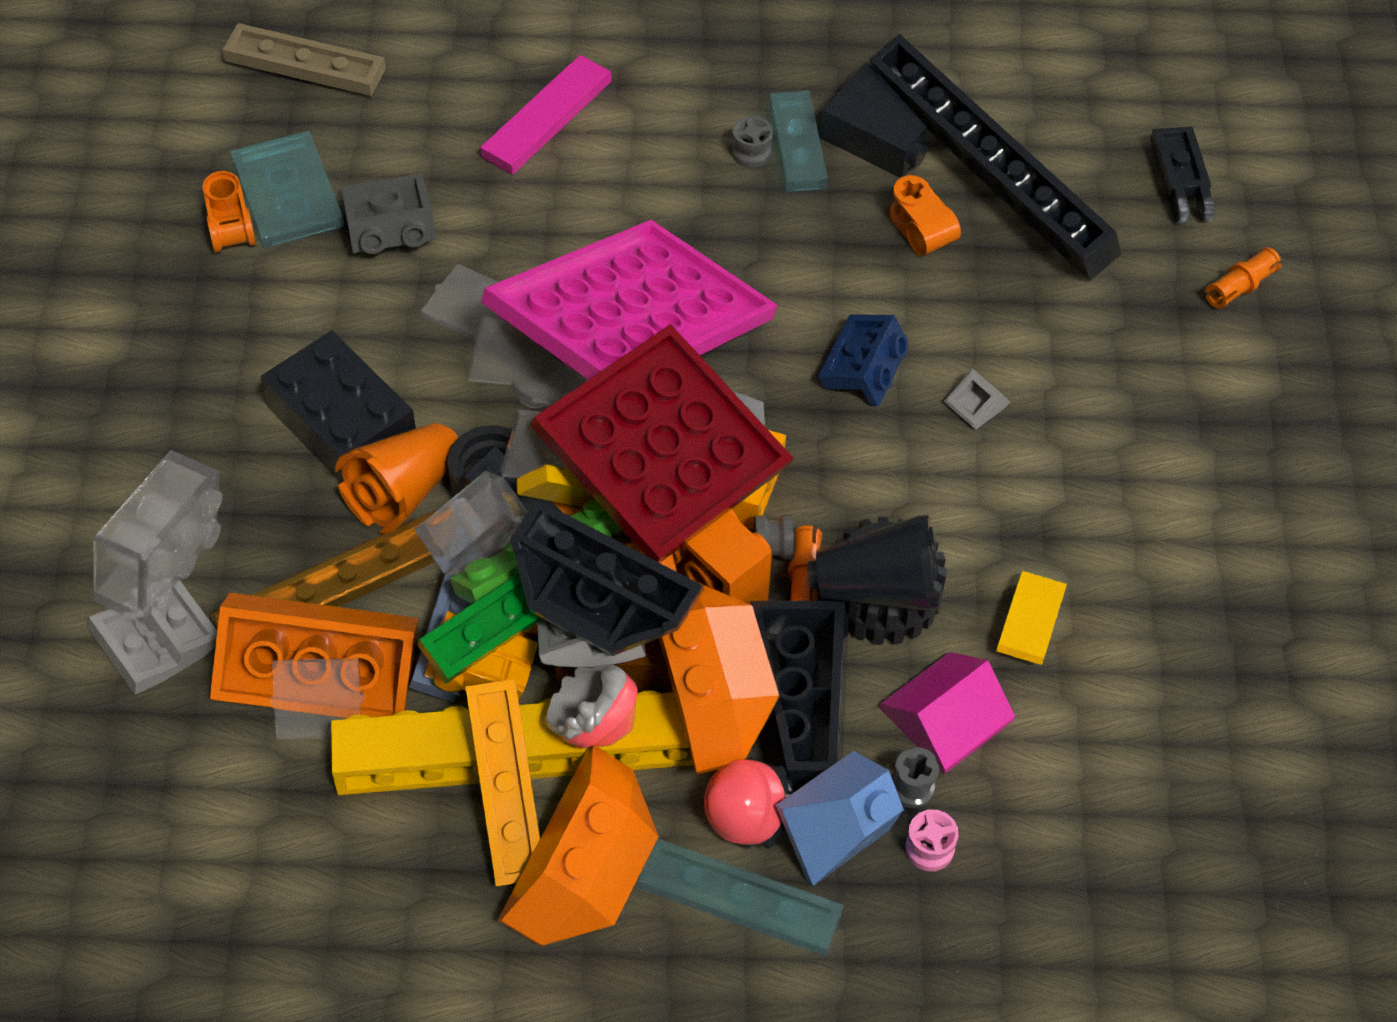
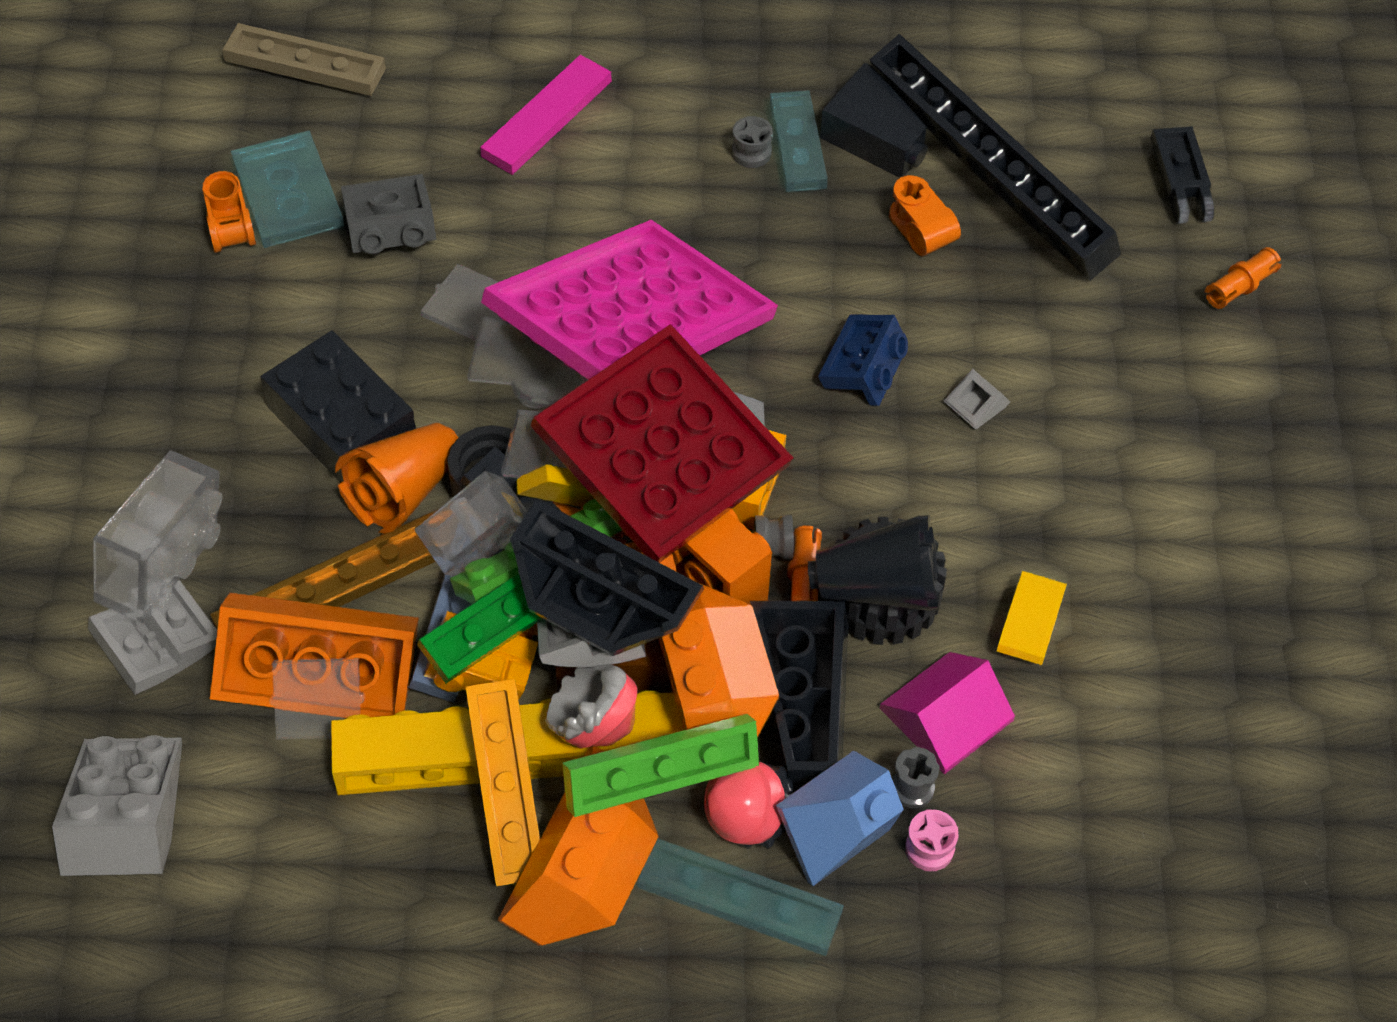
none -> light grey slope [52,735,182,876]
none -> bright green plate [562,714,759,817]

